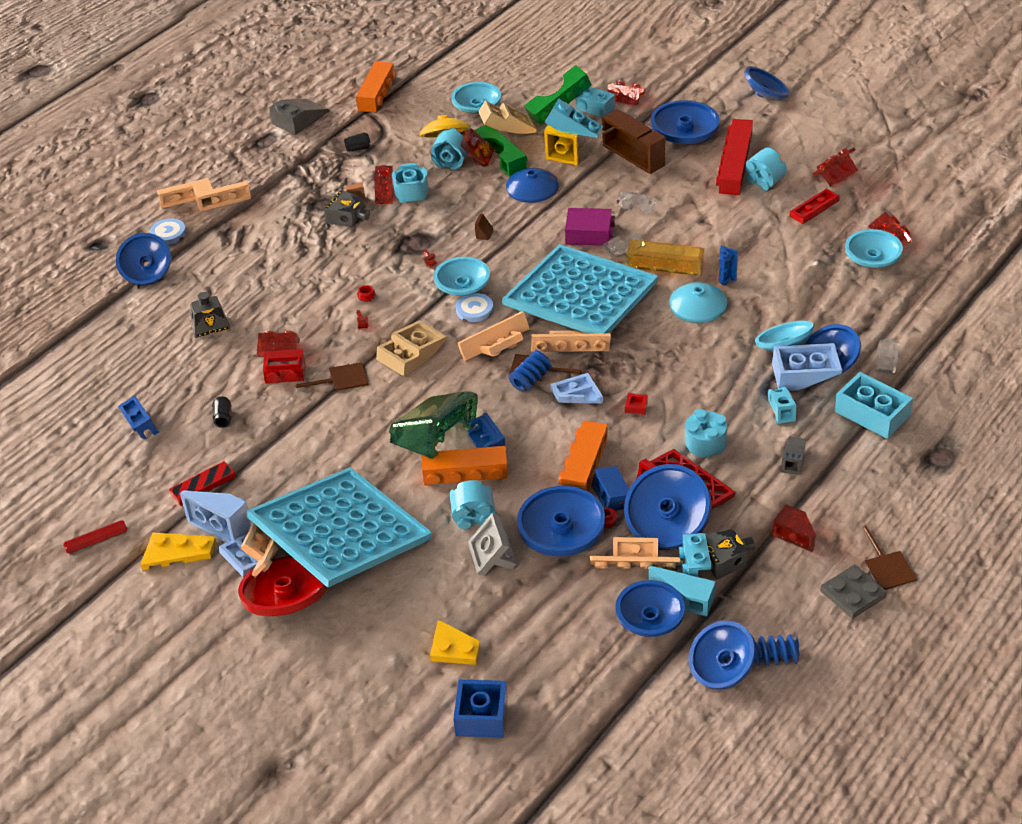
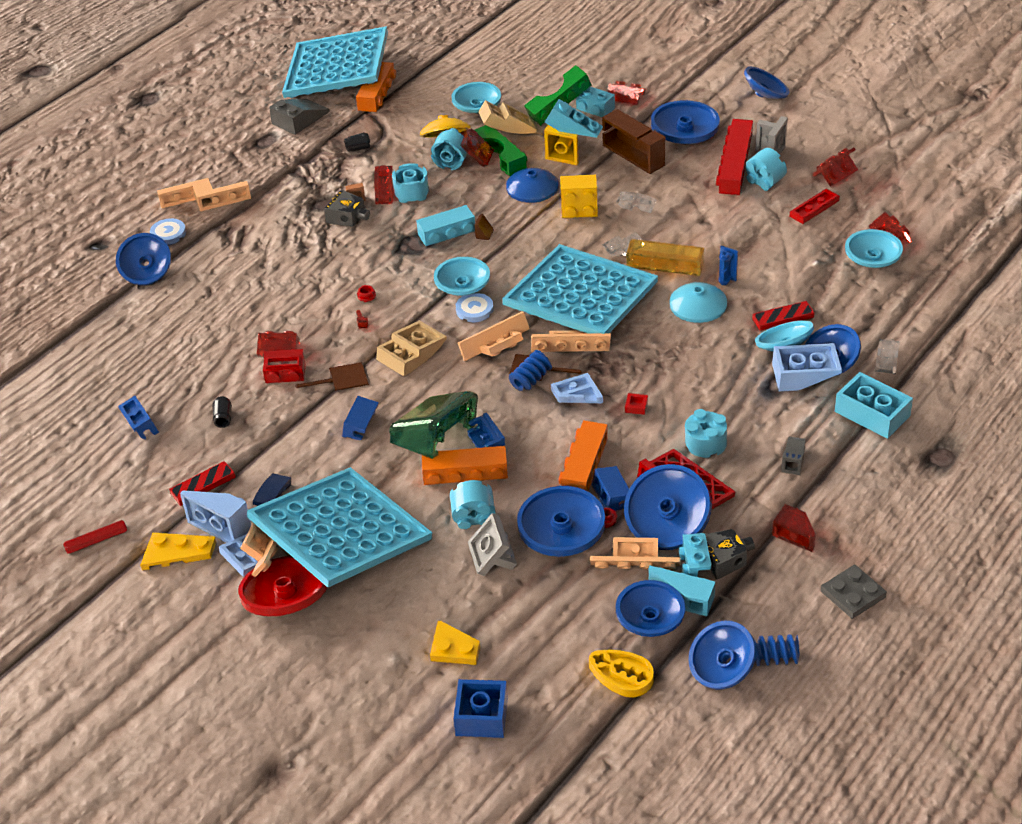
dark grey torso [190,292,230,338] -> none
clear red hand [423,249,437,267] -> none
magenta brick [565,208,615,246] -> none
medium azure leg [768,387,796,424] -> none
reddish brown piece [862,525,917,590] -> none
none -> dark blue slope [253,473,292,506]
none -> medium azure plate [282,26,388,98]
none -> blue hinge [342,396,379,440]
none -> medium azure brick [416,205,475,246]
none -> yellow brick [560,175,598,218]
none -> yellow piece [589,650,654,697]
none -> red tile [752,301,814,331]
none -> light grey bracket [756,116,788,154]

